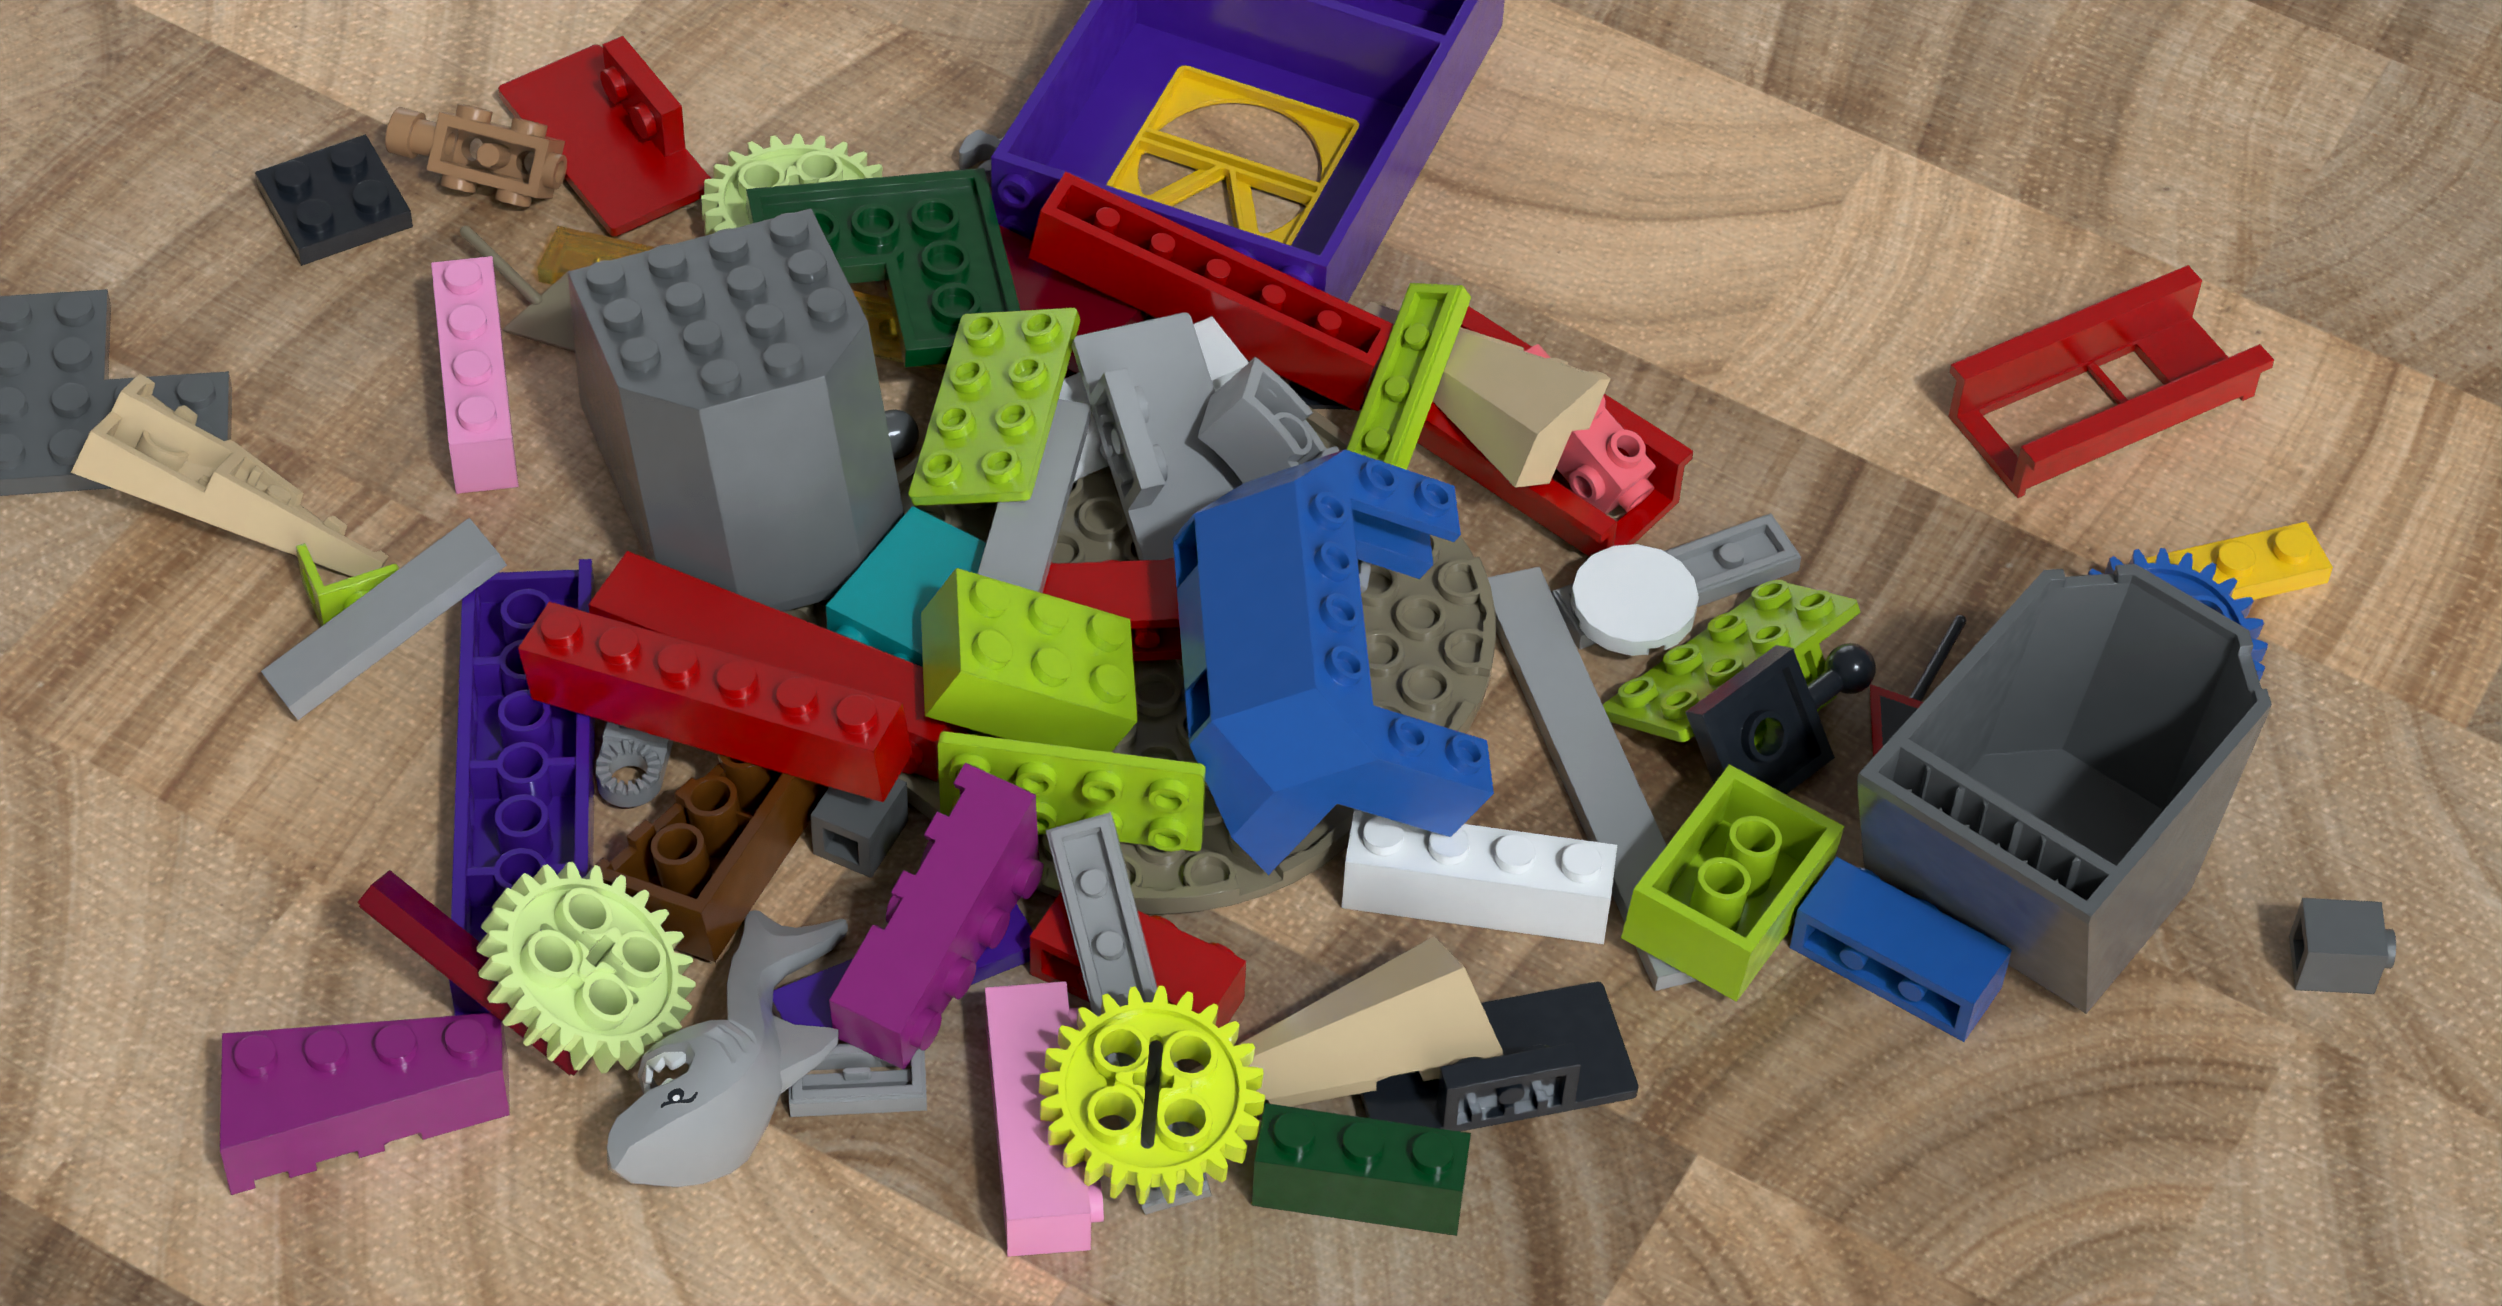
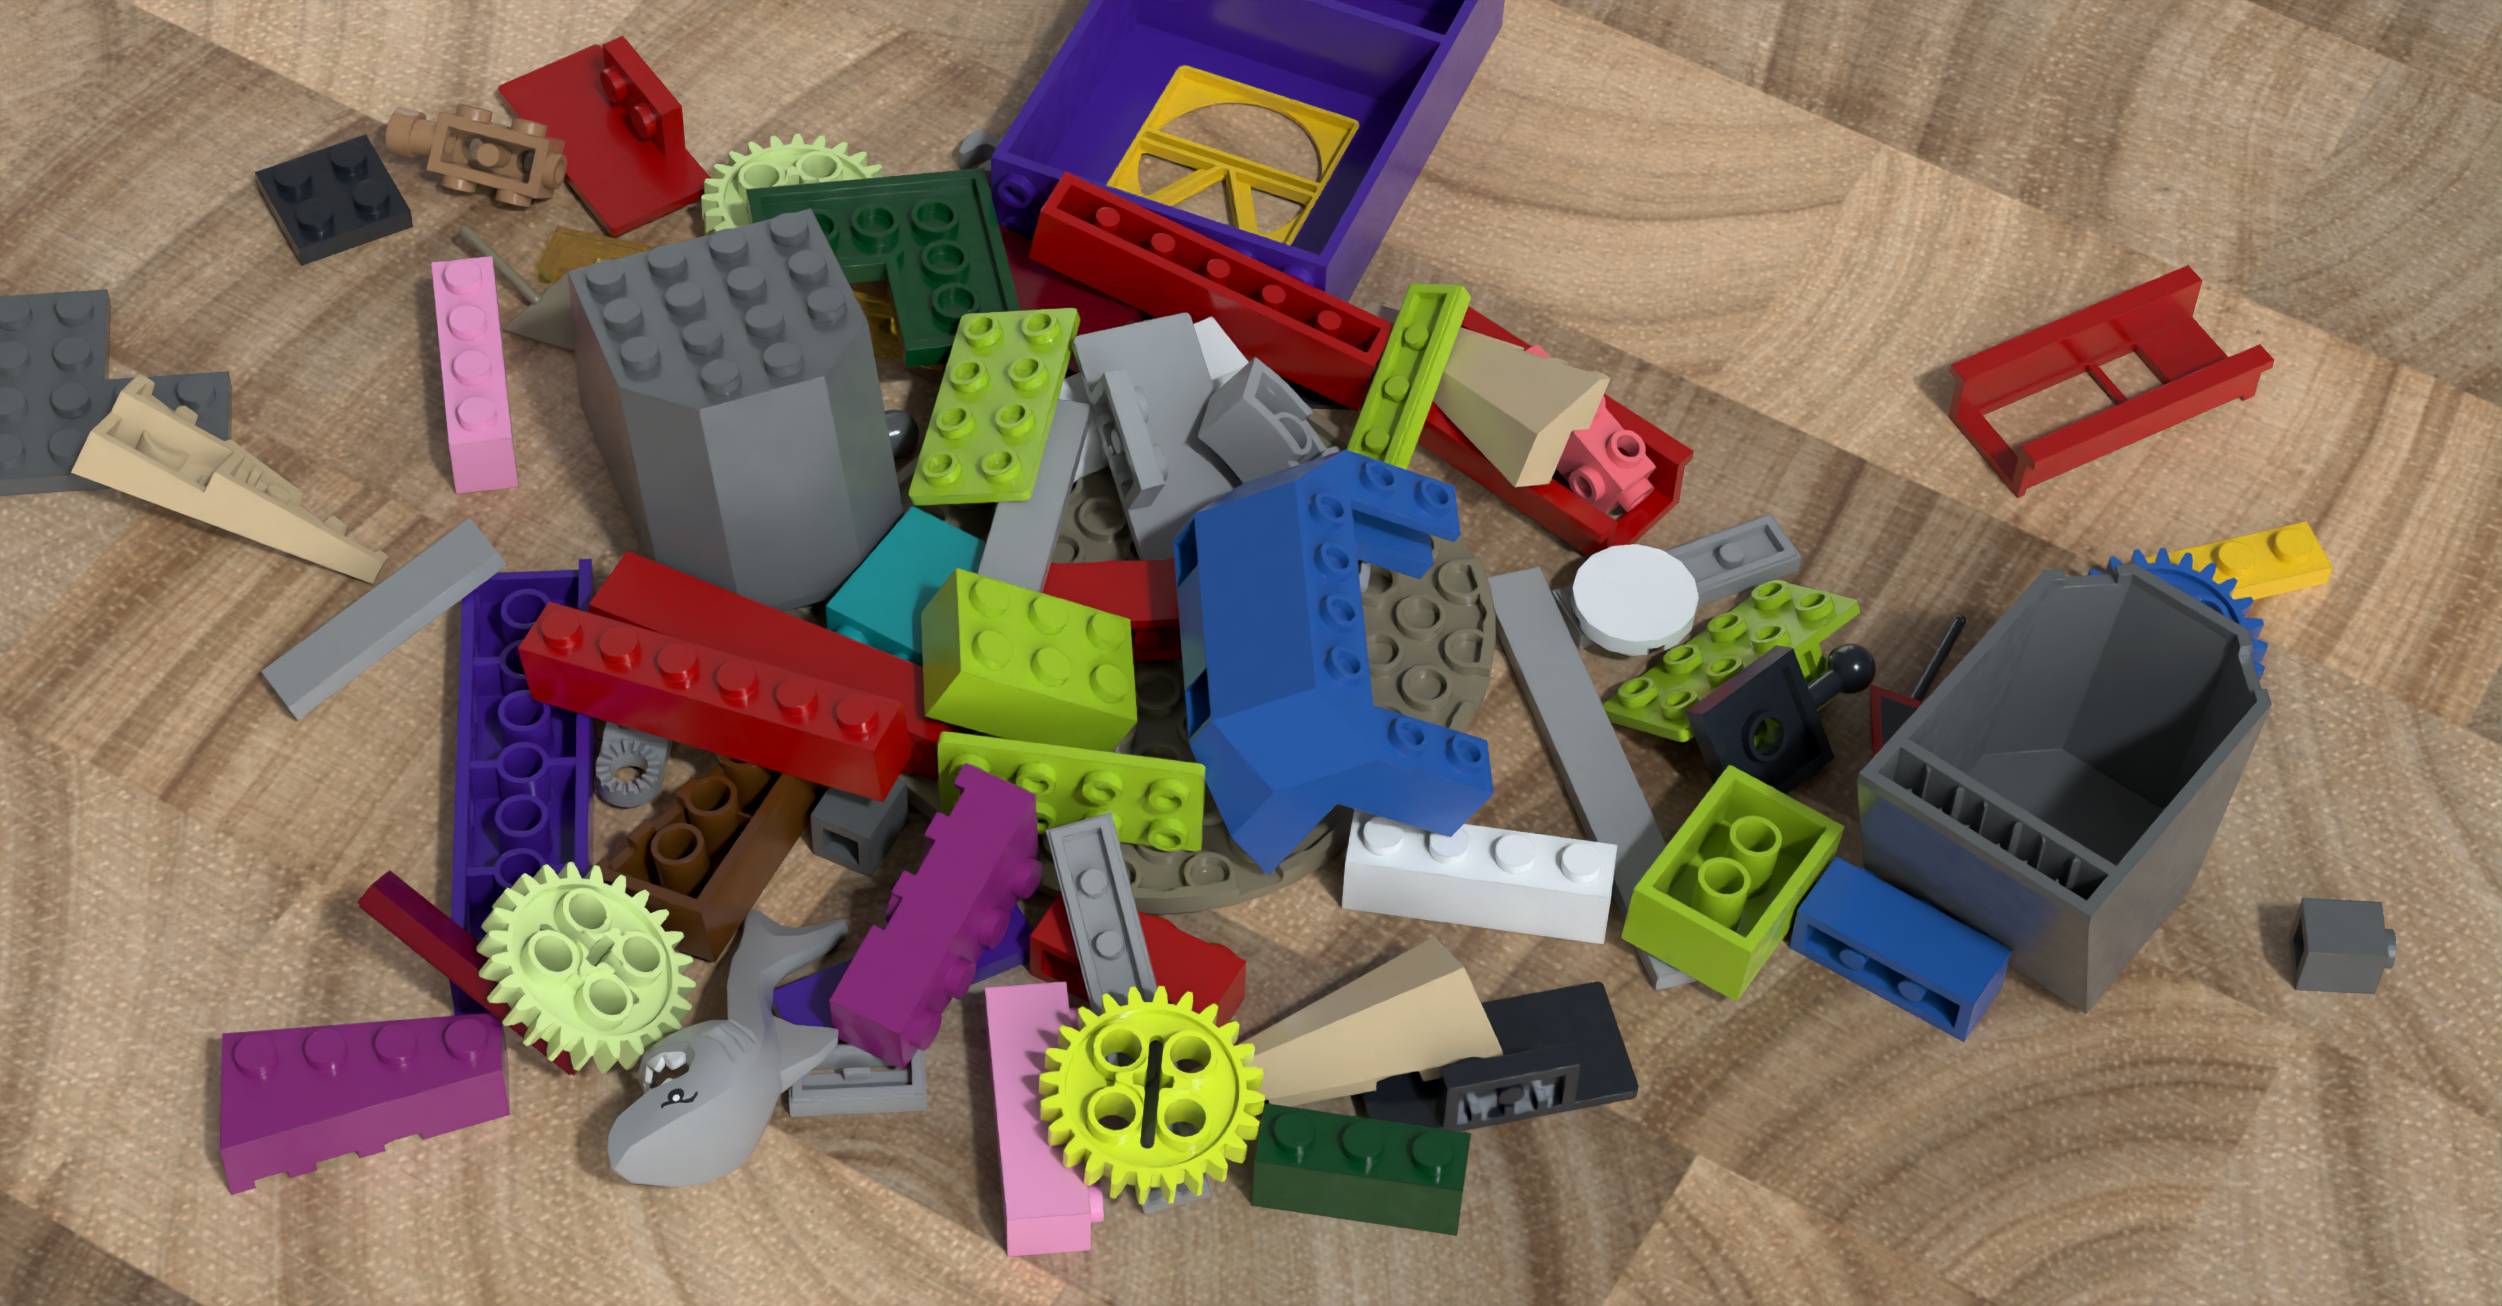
lime bracket [296,543,400,627] -> none

